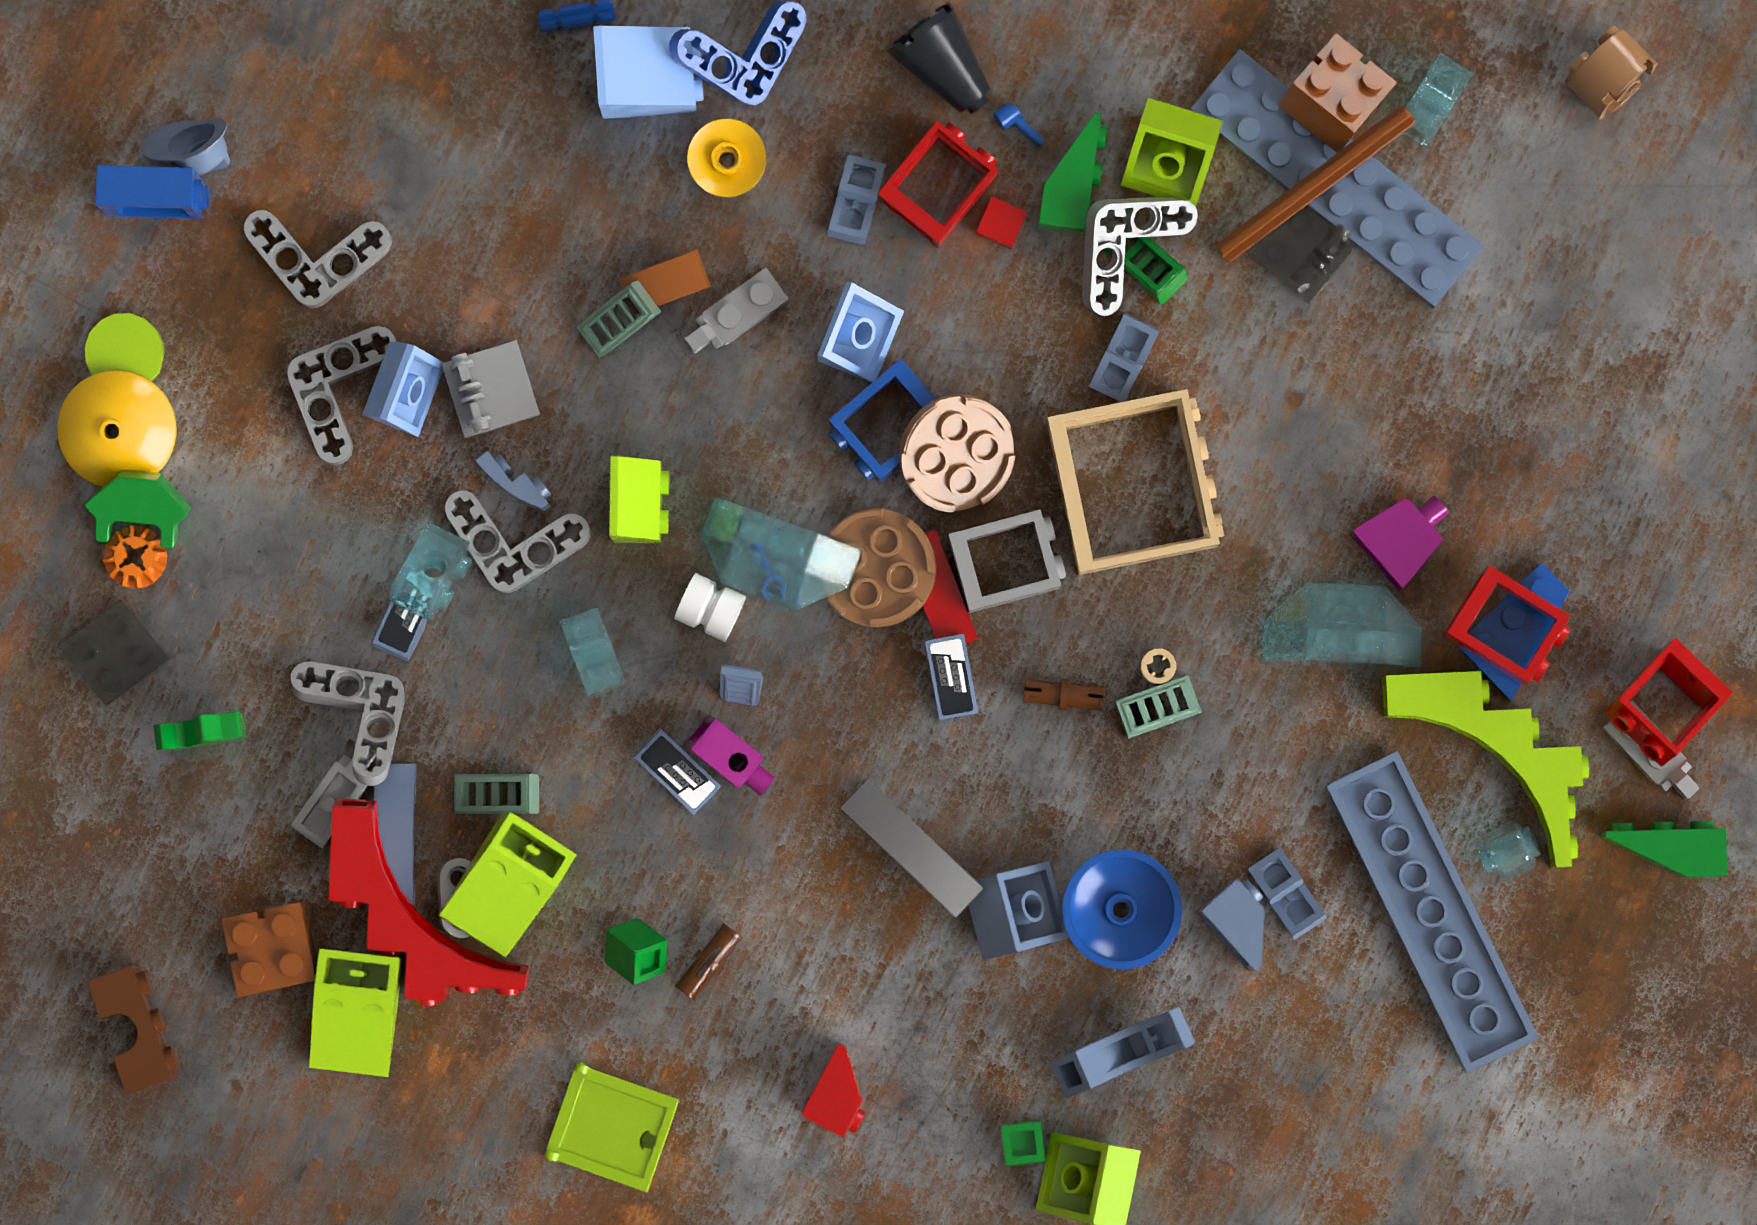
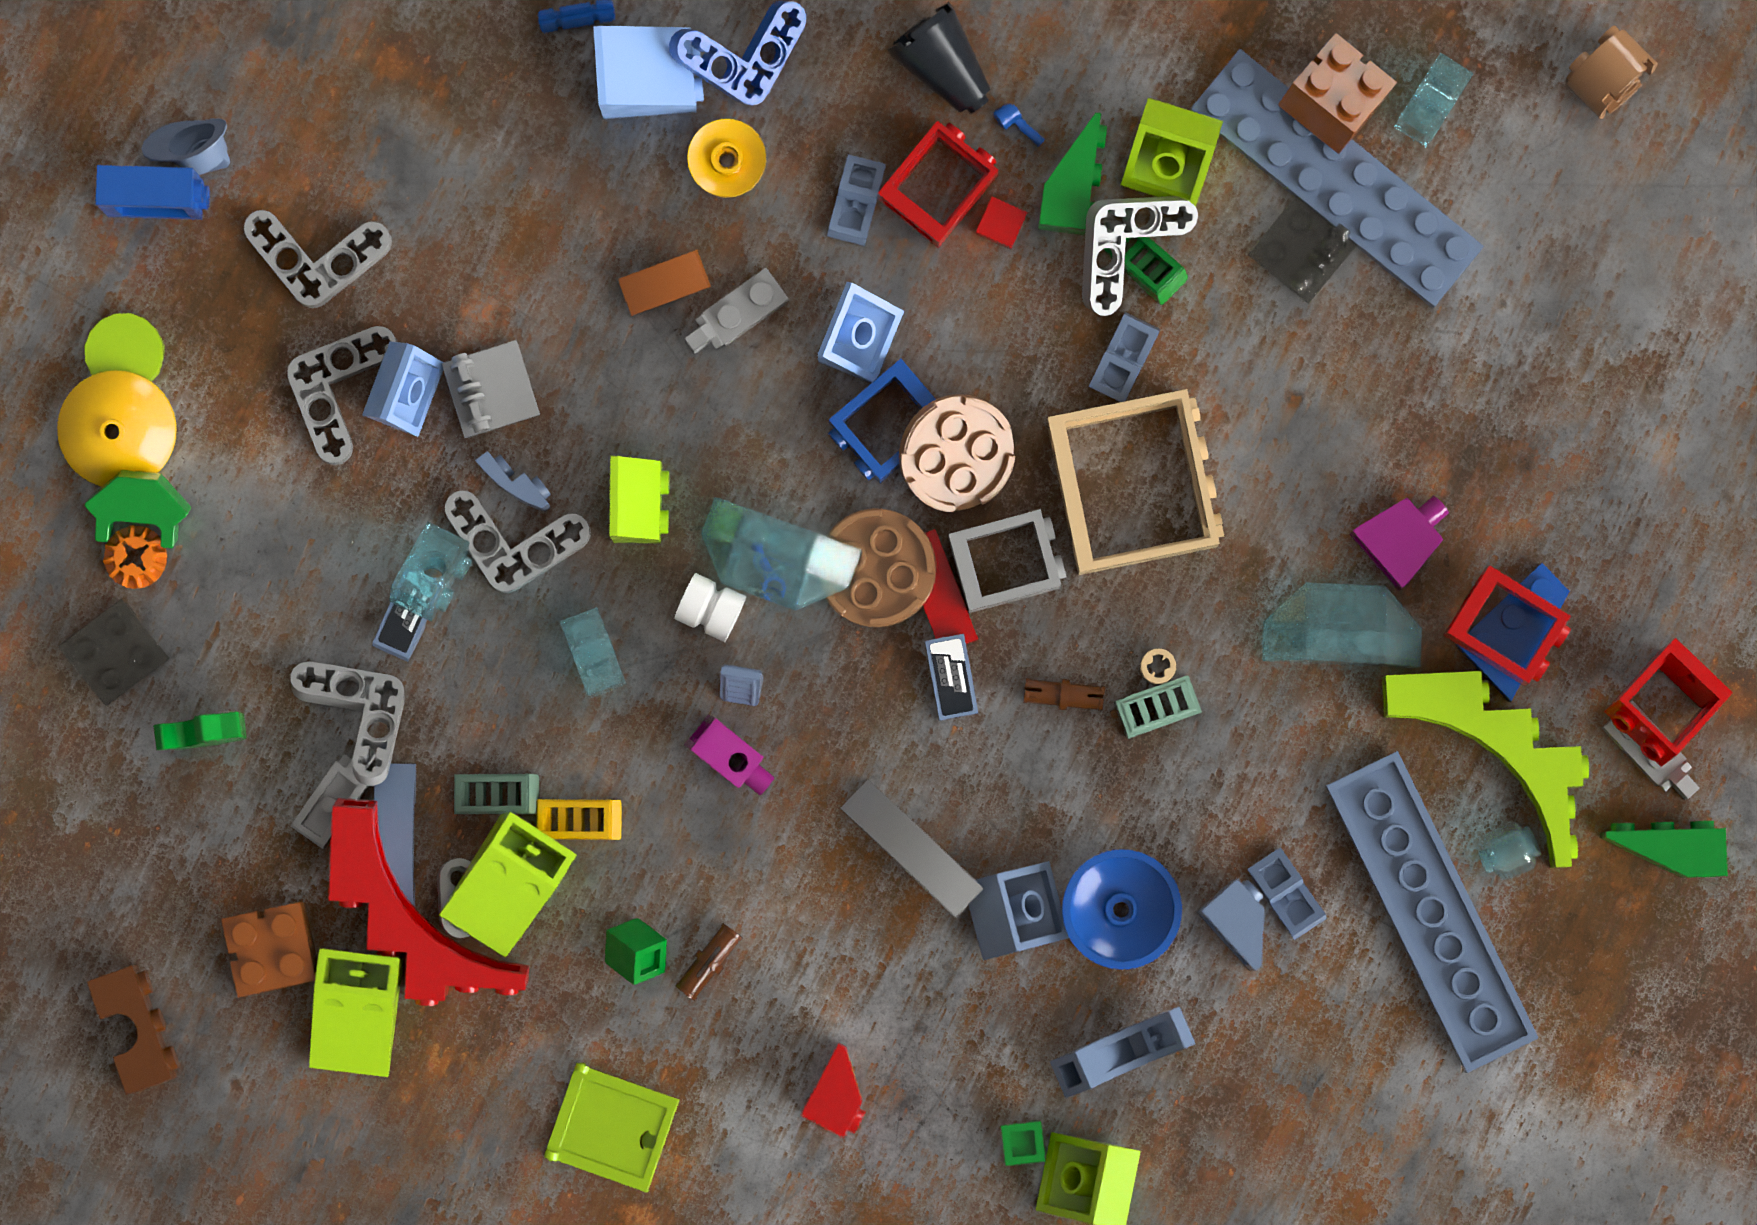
sand green slope [577,280,661,359] -> none
slope [633,728,721,815] -> none
dark orange axle [1216,105,1416,262] -> none
none -> yellow slope [536,799,622,840]

